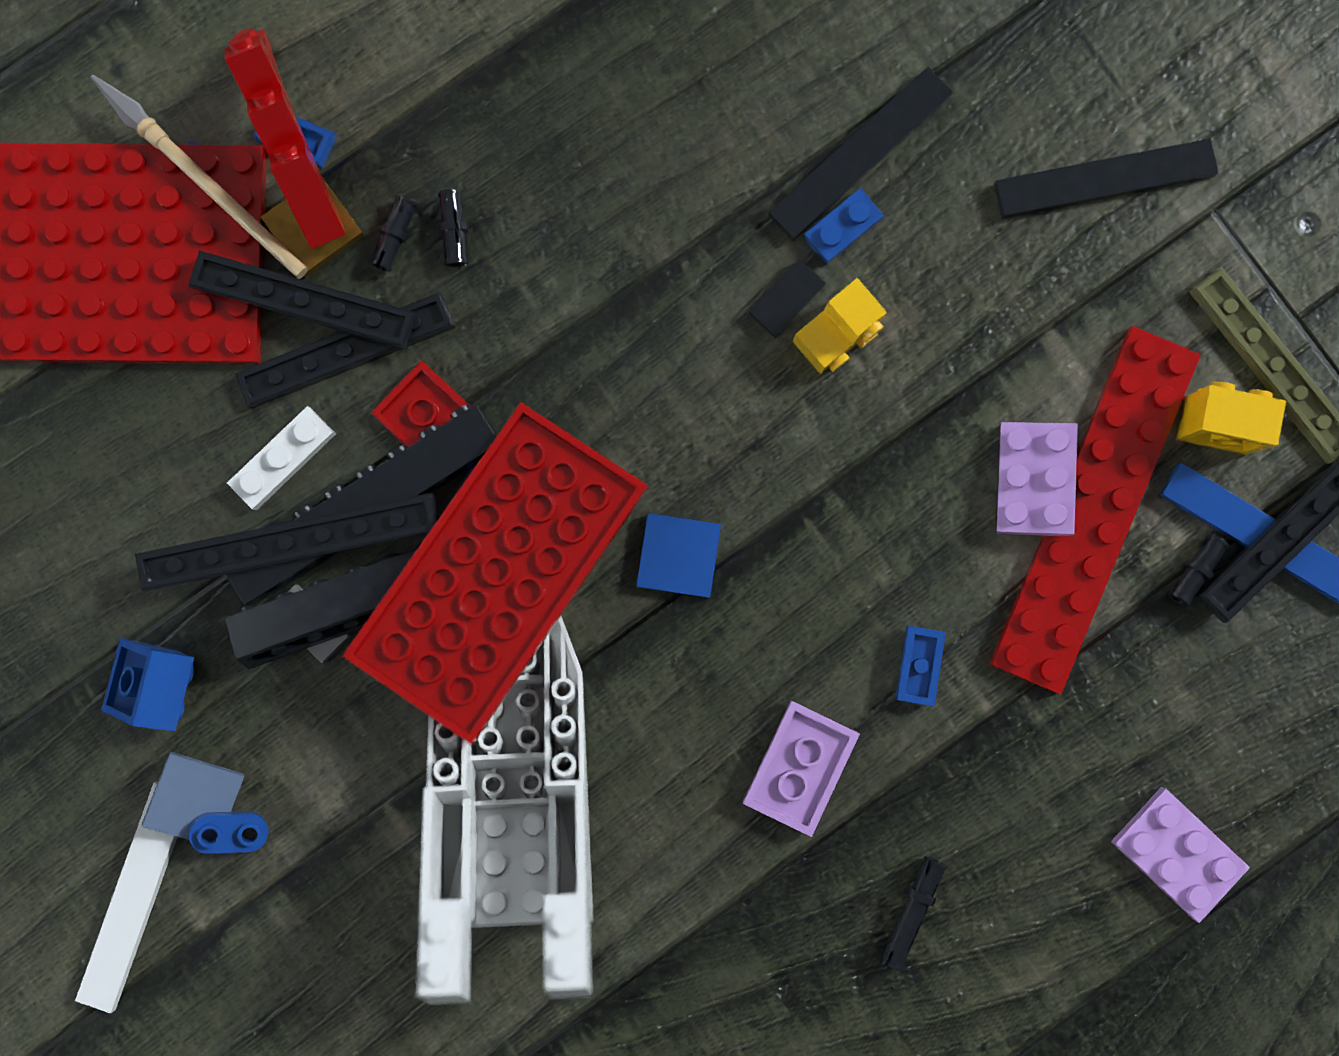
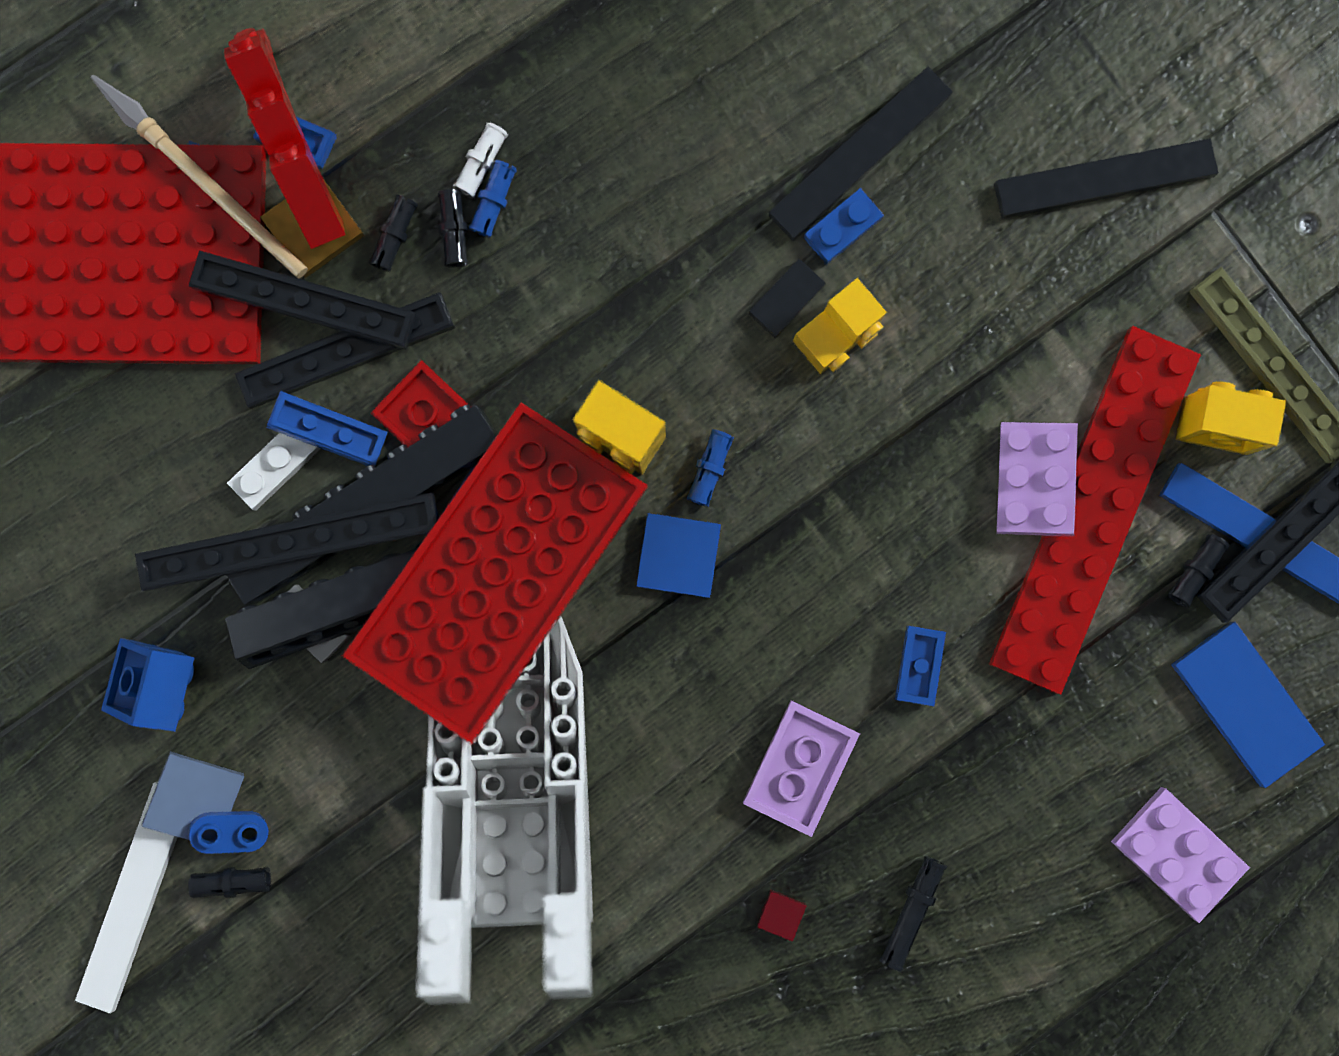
none -> black pin [189,867,271,899]
none -> blue tile [266,391,388,466]
none -> white pin [453,122,508,198]
none -> blue pin [468,160,517,238]
none -> yellow brick [573,380,666,475]
none -> blue pin [686,429,734,507]
none -> dark red tile [757,890,807,942]
none -> blue tile [1171,622,1325,788]

